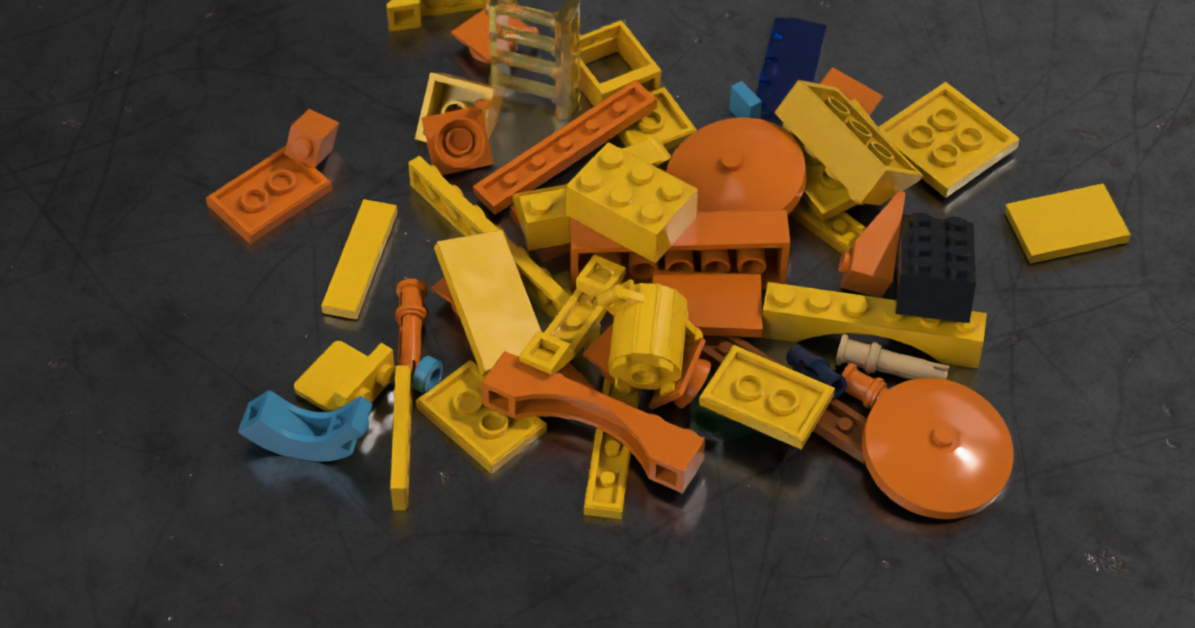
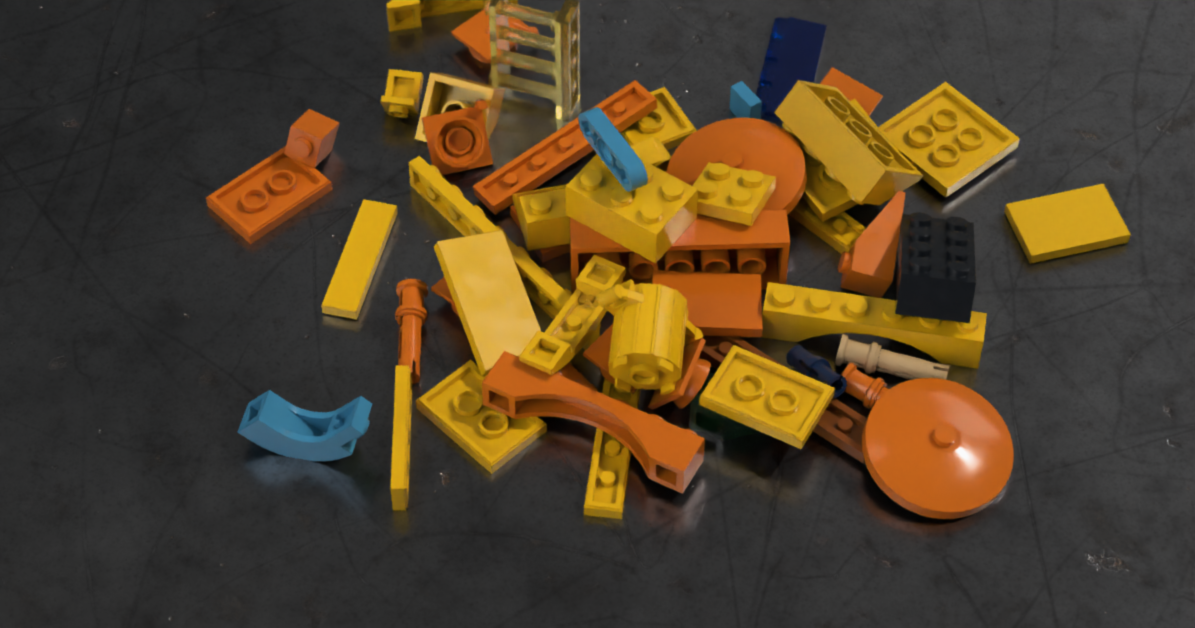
yellow bracket [294,341,395,412] -> none
dark azure tile [412,356,443,394] -> none
yellow window [563,20,661,107] -> none
none -> yellow bracket [380,69,424,118]
none -> dark azure beam [578,107,648,192]
none -> yellow plate [692,162,776,226]

